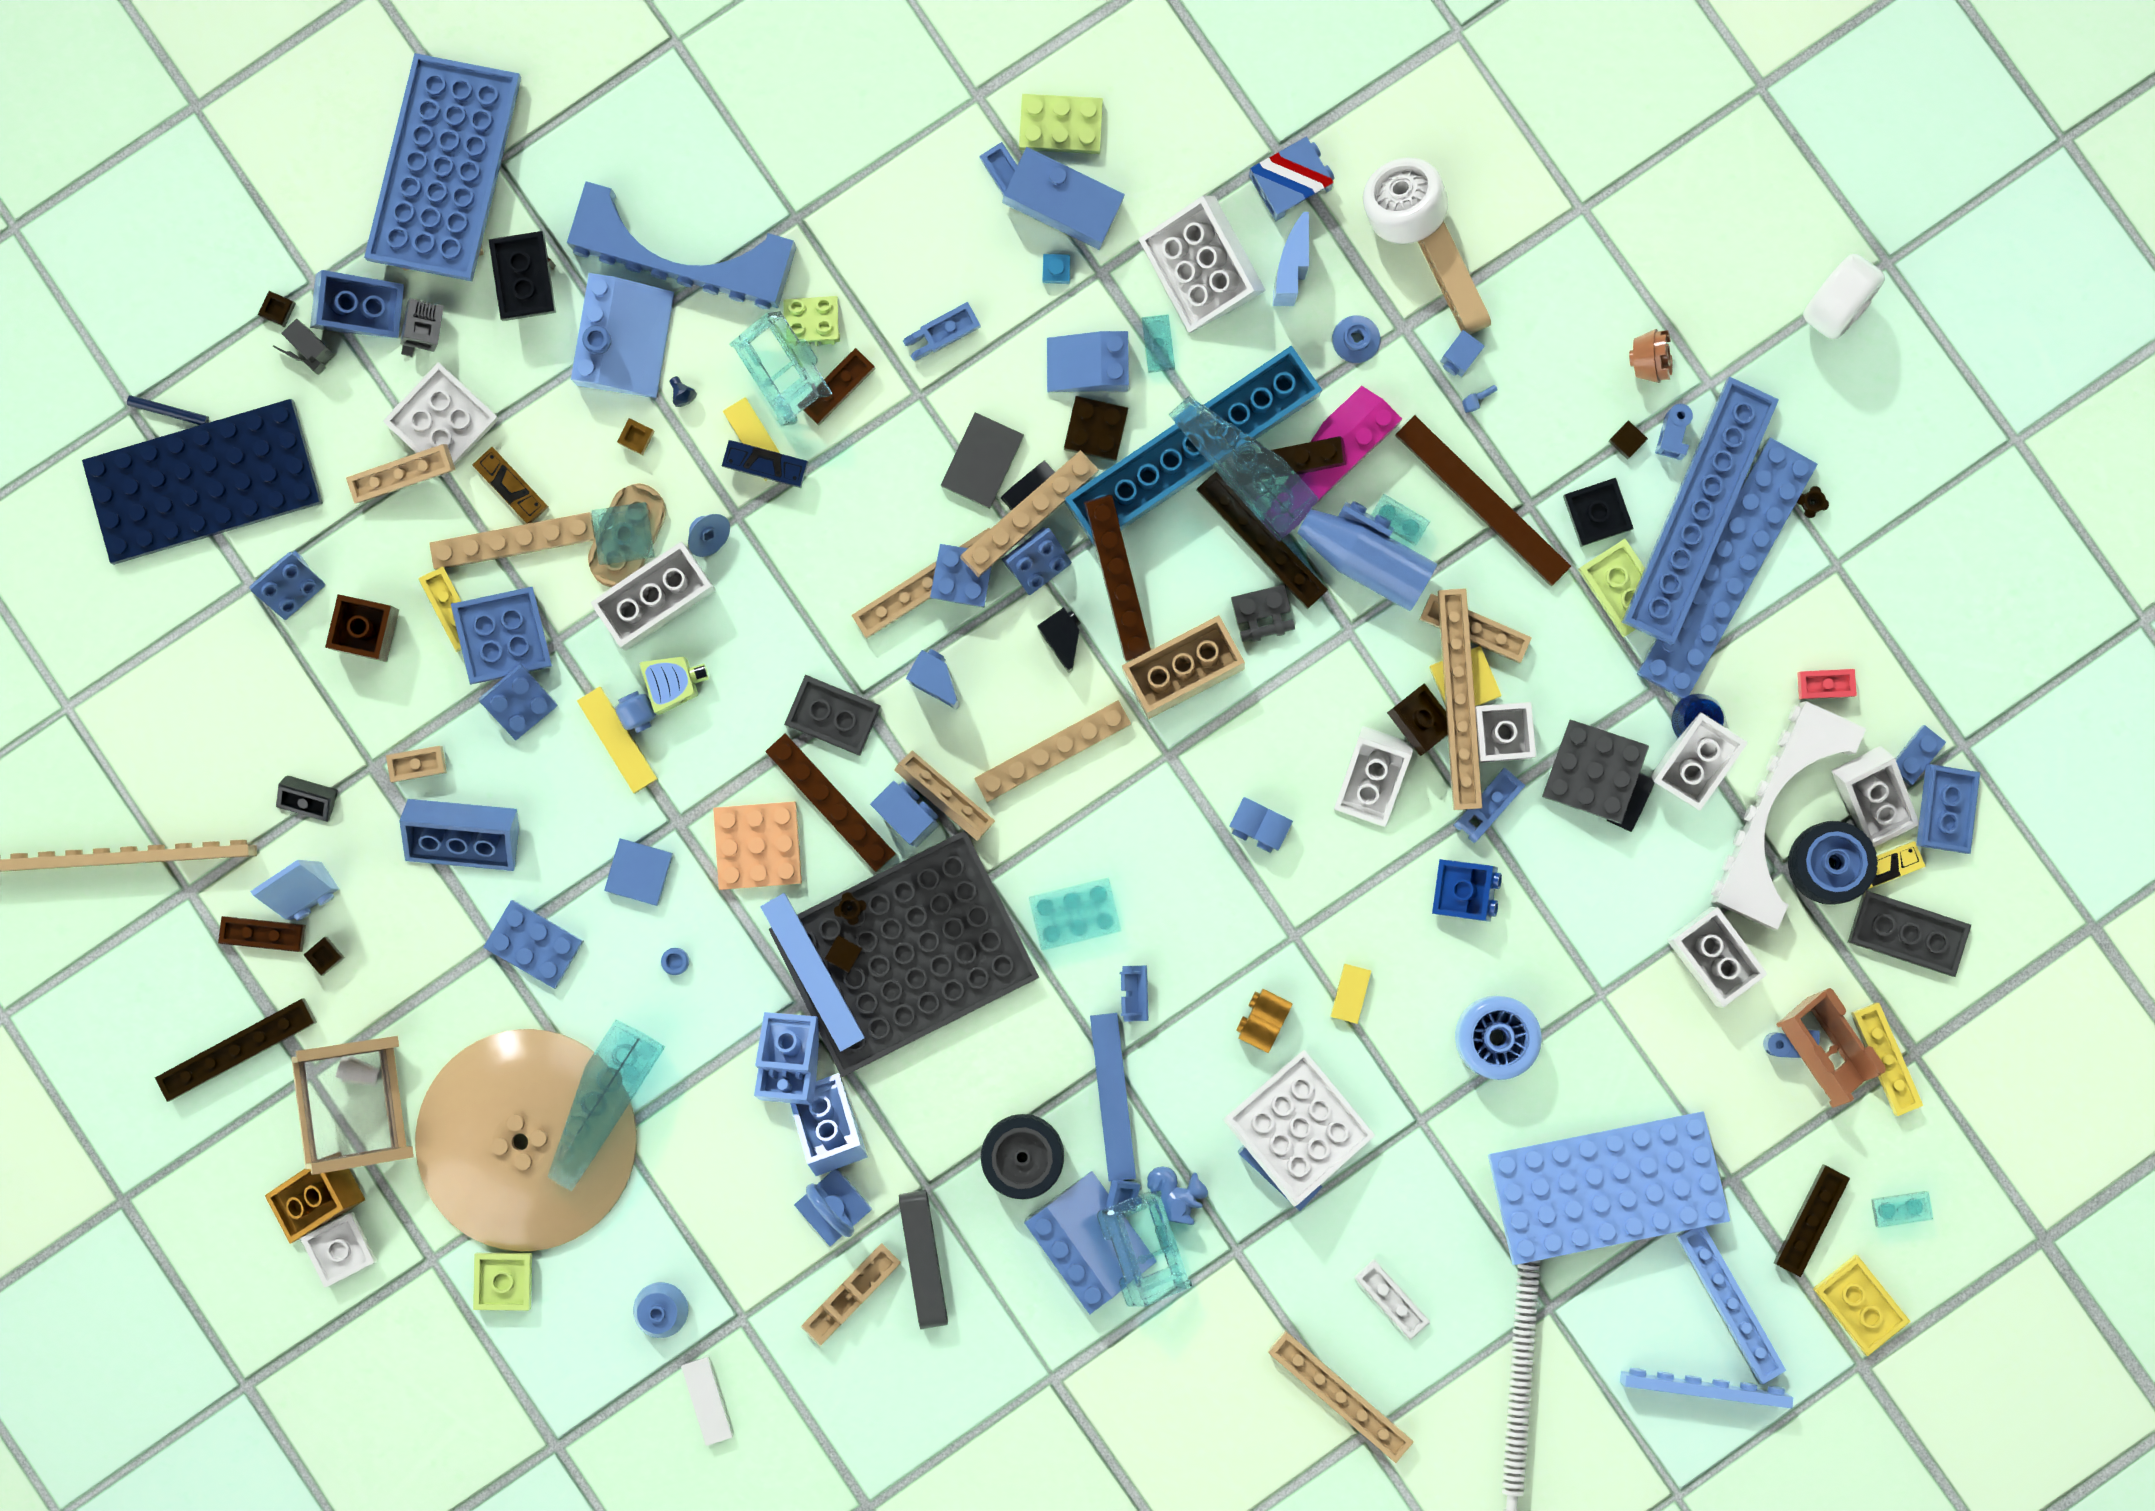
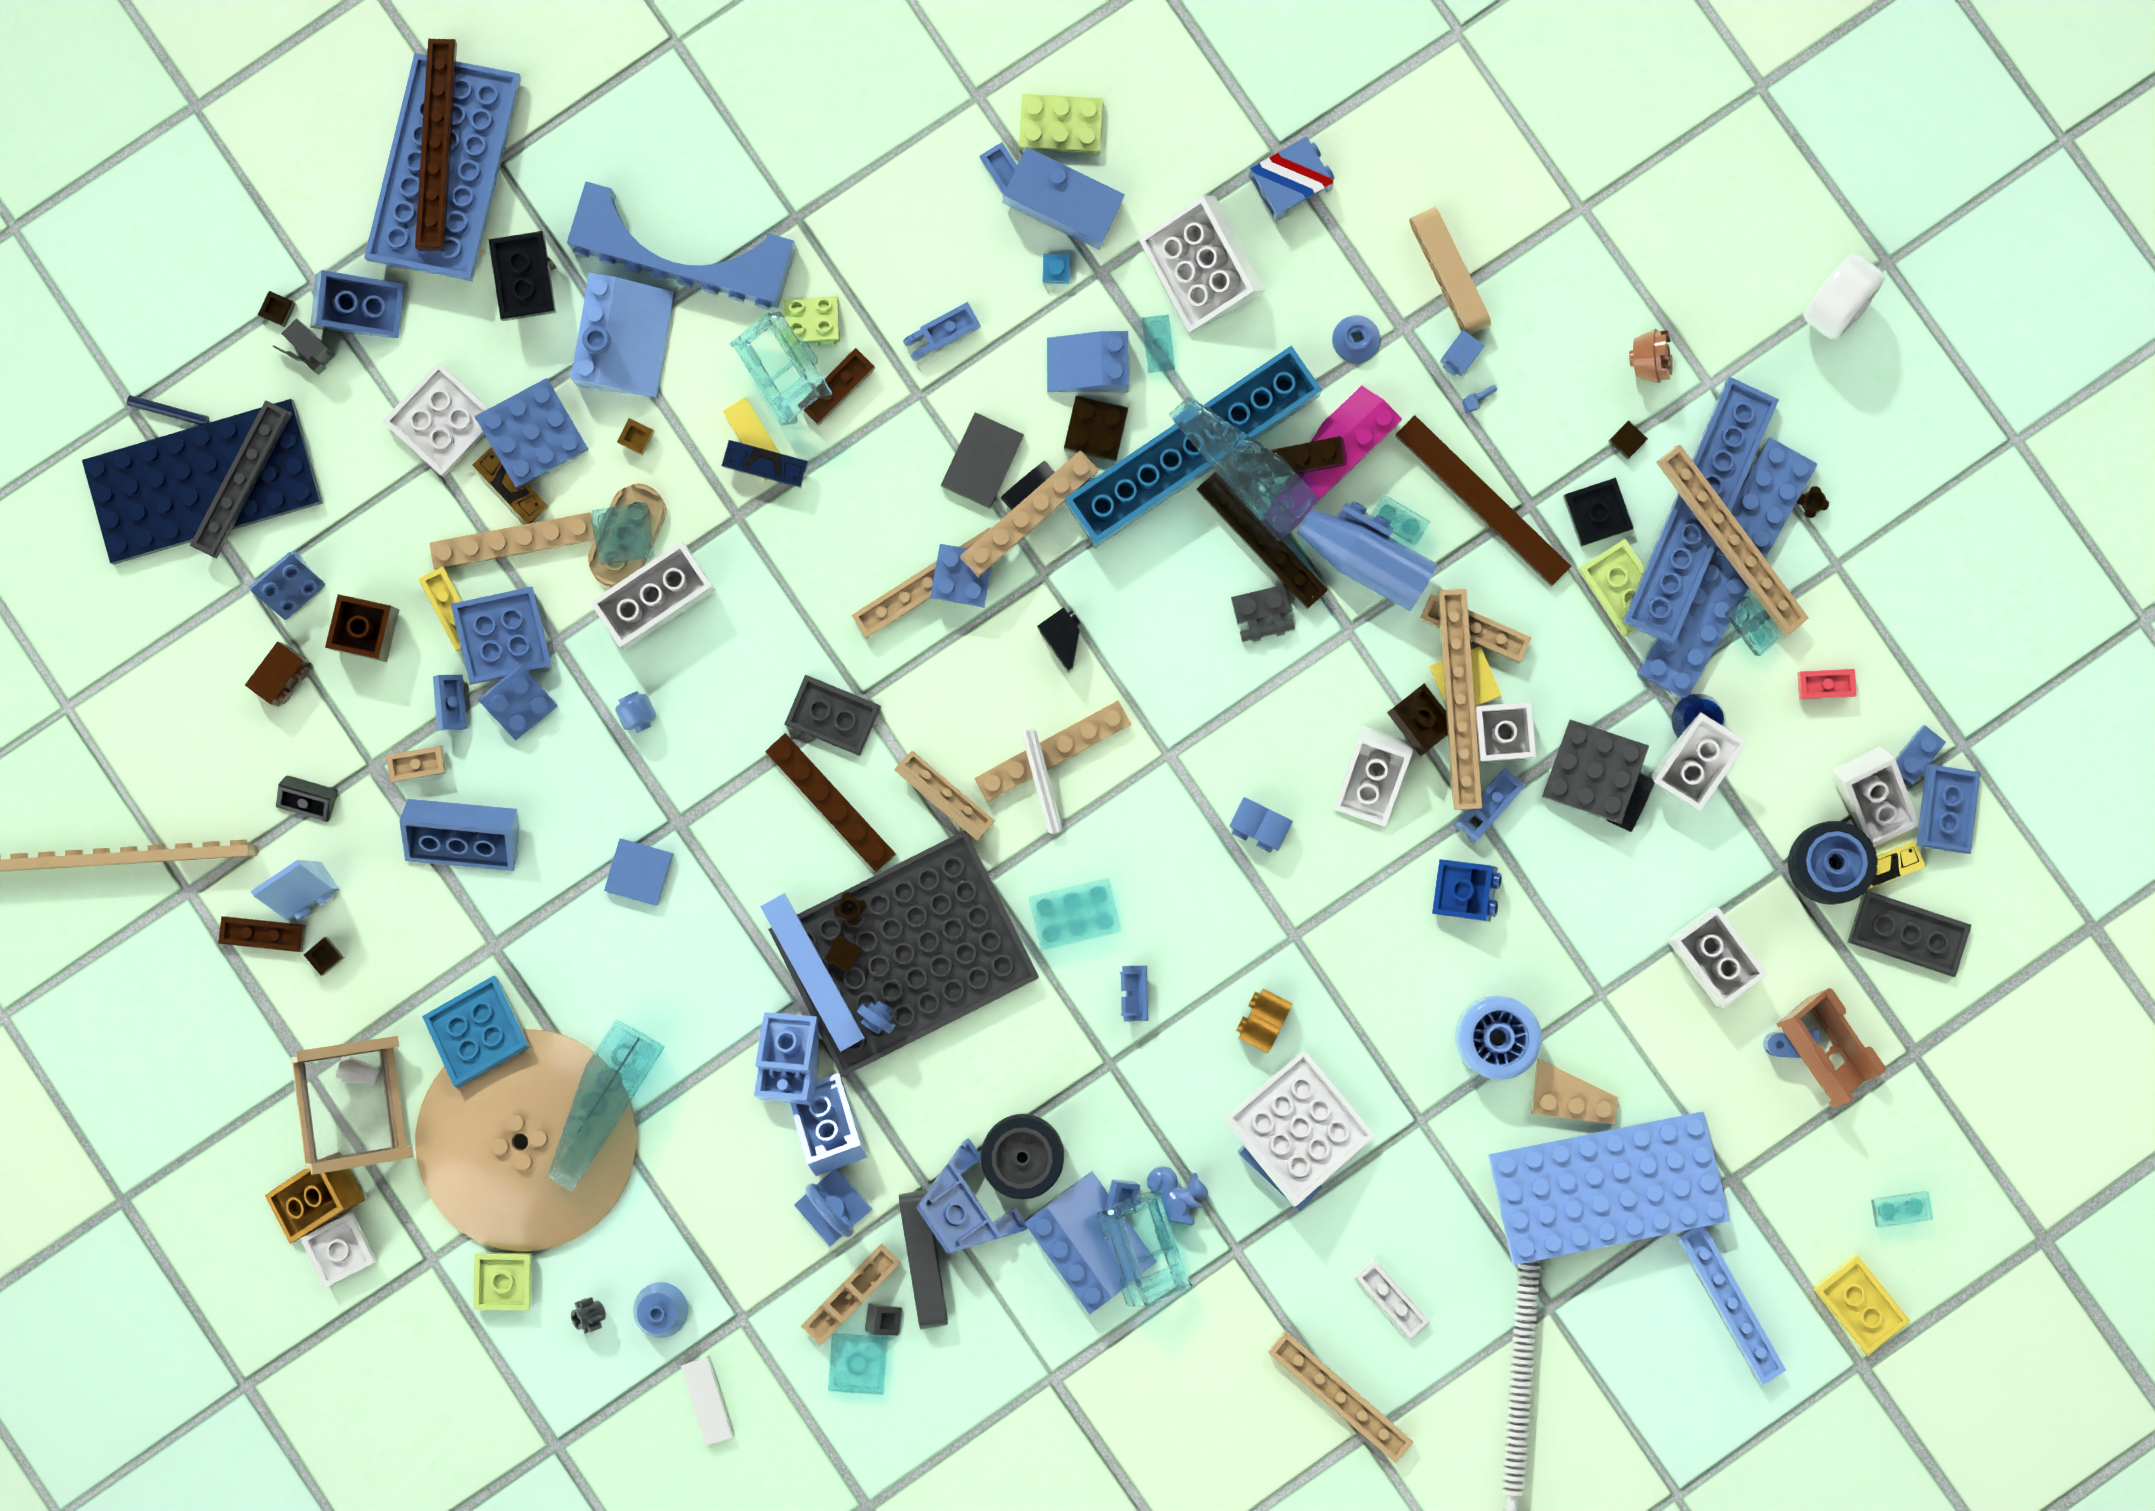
dark brown plate [154,998,317,1102] -> none
tan plate [346,444,455,504] -> none
dark grey piece [400,298,444,357] -> none
medium blue plate [483,900,584,989] -> none
light yellow tile [577,686,658,794] -> none
torso [639,657,709,715] -> none
medium blue tile [661,948,690,975] -> none
dark blue rock [669,376,697,407] -> none
medium blue piece [688,514,730,557] -> none
light nougat plate [713,801,802,890] -> none
medium blue piece [870,780,940,848] -> none
medium blue slope [905,649,959,710] -> none
medium blue bracket [1001,526,1072,595] -> none
reddish brown plate [1084,495,1151,661] -> none
medium blue tile [1090,1012,1136,1182] -> none
tan brick [1121,615,1245,720] -> none
light blue slope [1272,212,1309,306] -> none
light yellow tile [1330,963,1371,1024] -> none
white wheel [1362,157,1448,244] -> none
light blue plate [1620,1368,1794,1409] -> none
medium blue leg [1655,404,1693,460] -> none
white arch [1710,701,1867,930] -> none
dark brown plate [1773,1164,1850,1277] -> none
light yellow plate [1851,1002,1923,1116] -> none
none -> dark grey tile [189,400,292,559]
none -> reddish brown brick [245,641,311,707]
none -> reddish brown tile [415,38,457,251]
none -> dark azure plate [422,975,531,1089]
none -> medium blue plate [433,675,467,731]
none -> medium blue plate [474,378,588,489]
none -> dark grey gear [571,1297,606,1334]
none -> clear light blue plate [828,1333,888,1395]
none -> medium blue plate [857,1000,896,1034]
none -> dark grey slope [865,1303,902,1335]
none -> medium blue wing [916,1138,1028,1254]
none -> white axle [1022,728,1063,834]
none -> tan wing [1531,1058,1618,1125]
none -> tan plate [1656,444,1809,636]
none -> clear light blue plate [1724,596,1779,656]

